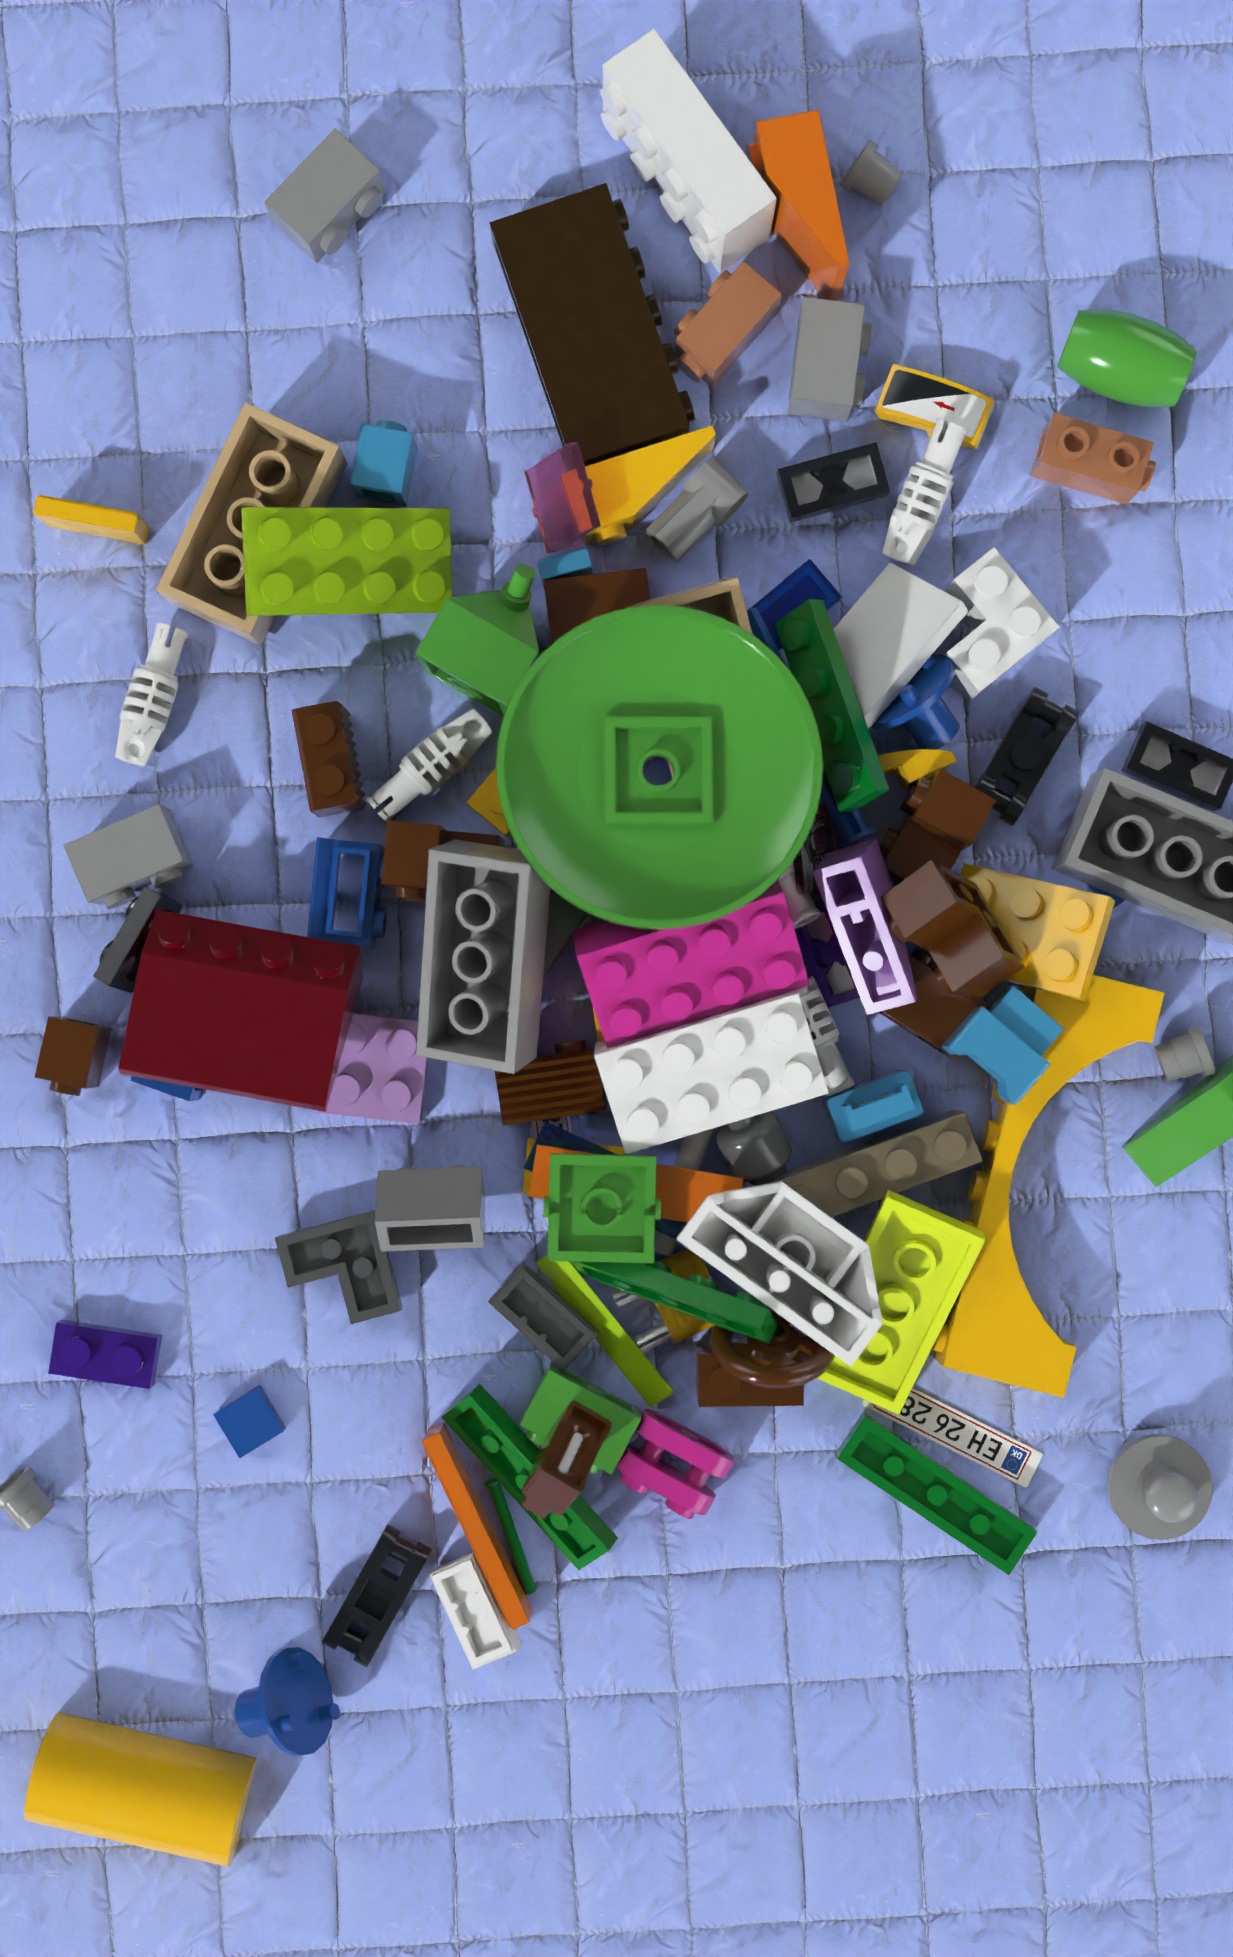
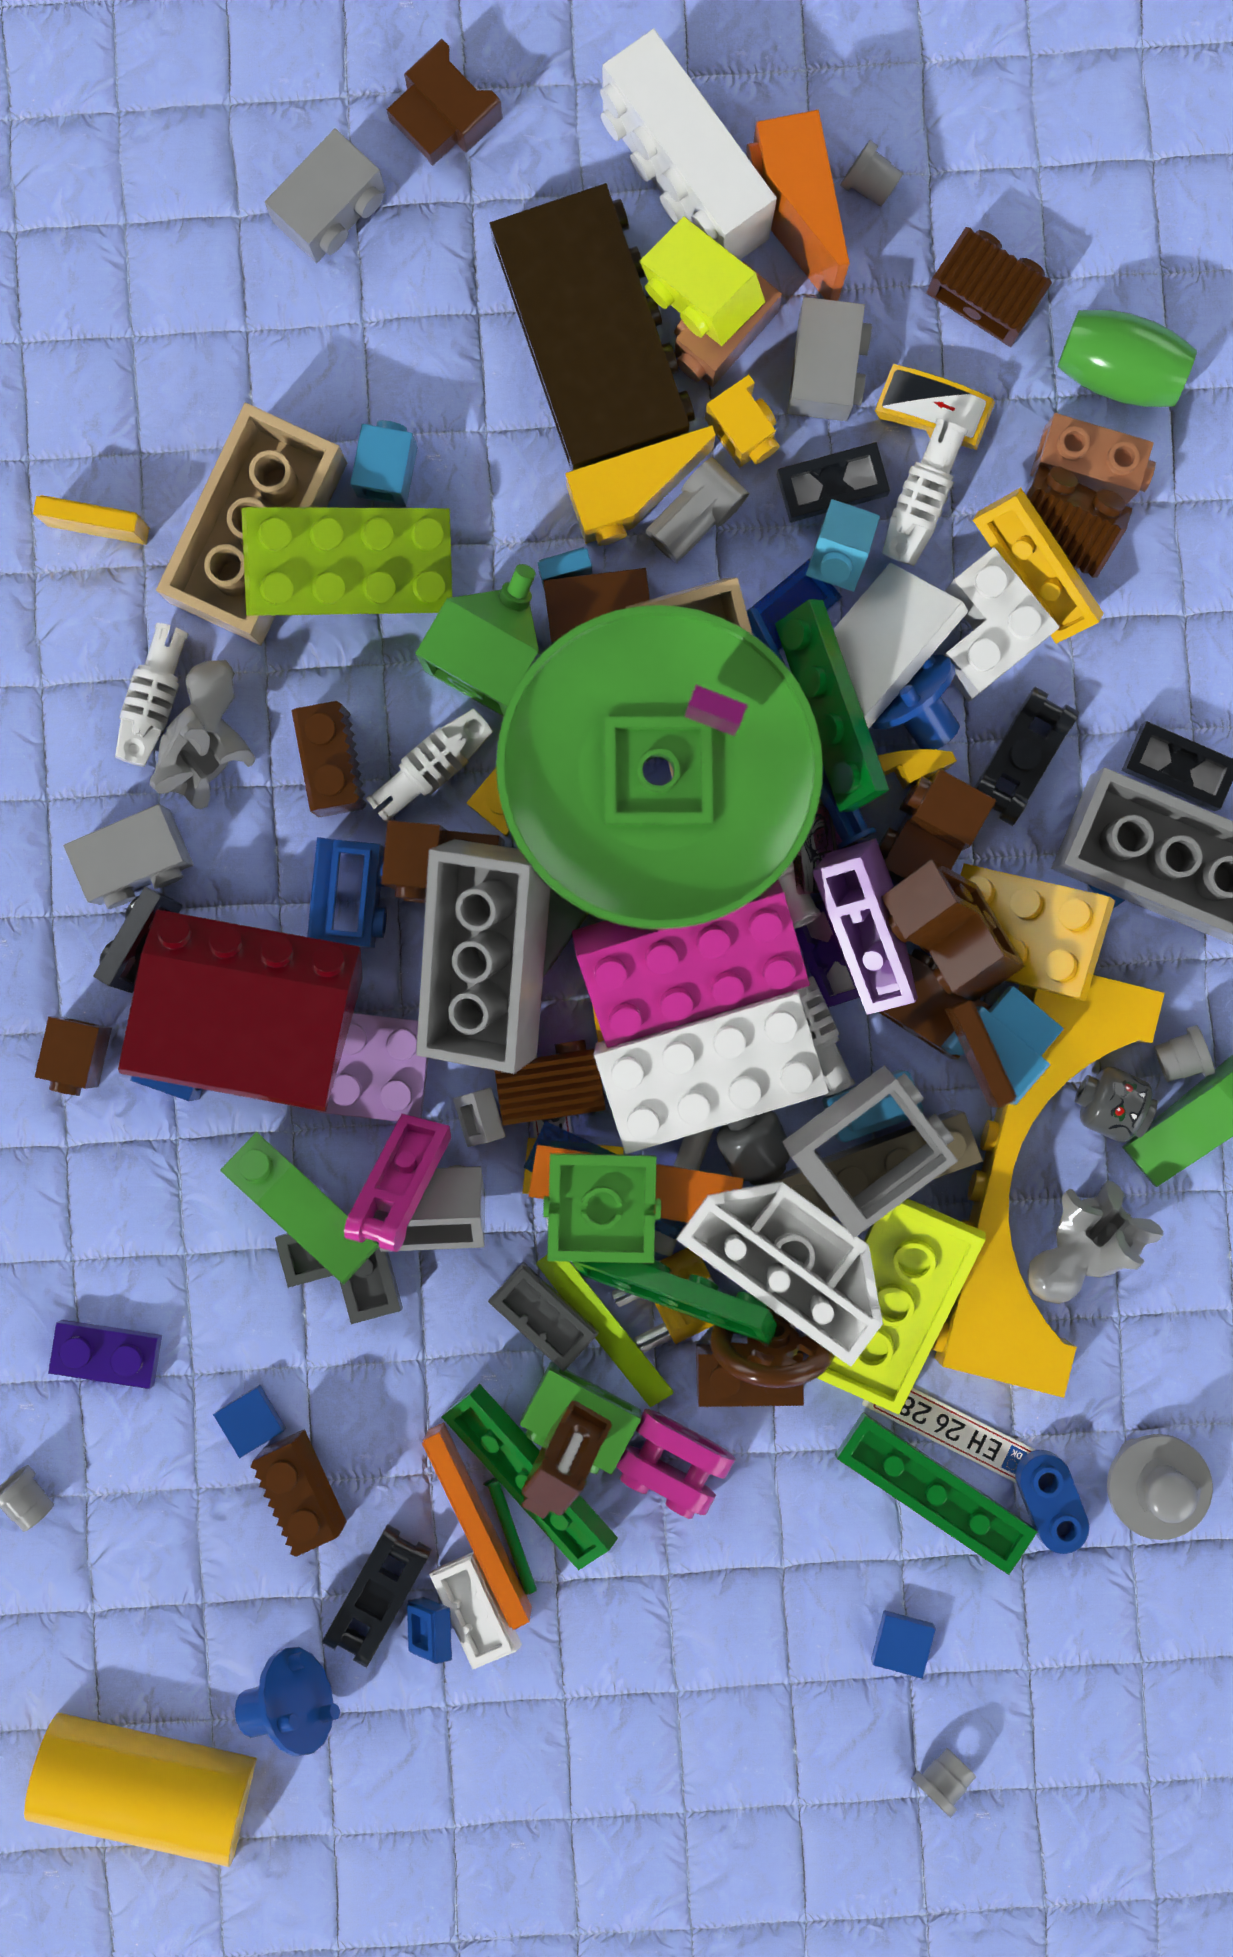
clear pink piece [524,442,601,553] -> none
none -> light grey animal [150,660,256,809]
none -> bright green slope [220,1132,379,1285]
none -> reddish brown brick [250,1429,347,1557]
none -> dark pink plate [344,1113,451,1252]
none -> reddish brown piece [386,39,503,166]
none -> blue tile [407,1597,452,1664]
none -> light grey tile [453,1087,506,1147]
none -> neon yellow brick [640,216,765,347]
none -> magenta tile [684,685,748,736]
none -> yellow brick [705,374,780,468]
none -> light grey window [782,1065,958,1238]
none -> medium azure brick [806,499,880,592]
none -> blue tile [871,1610,936,1679]
none -> light grey piece [911,1748,976,1818]
none -> reddish brown brick [926,227,1052,347]
none -> reddish brown tile [945,1001,1017,1108]
none -> yellow plate [973,487,1104,644]
none -> blue plate [1015,1450,1089,1554]
none -> reddish brown brick [1024,464,1132,578]
none -> light grey animal [1028,1180,1164,1304]
none -> dark grey head [1075,1067,1158,1142]

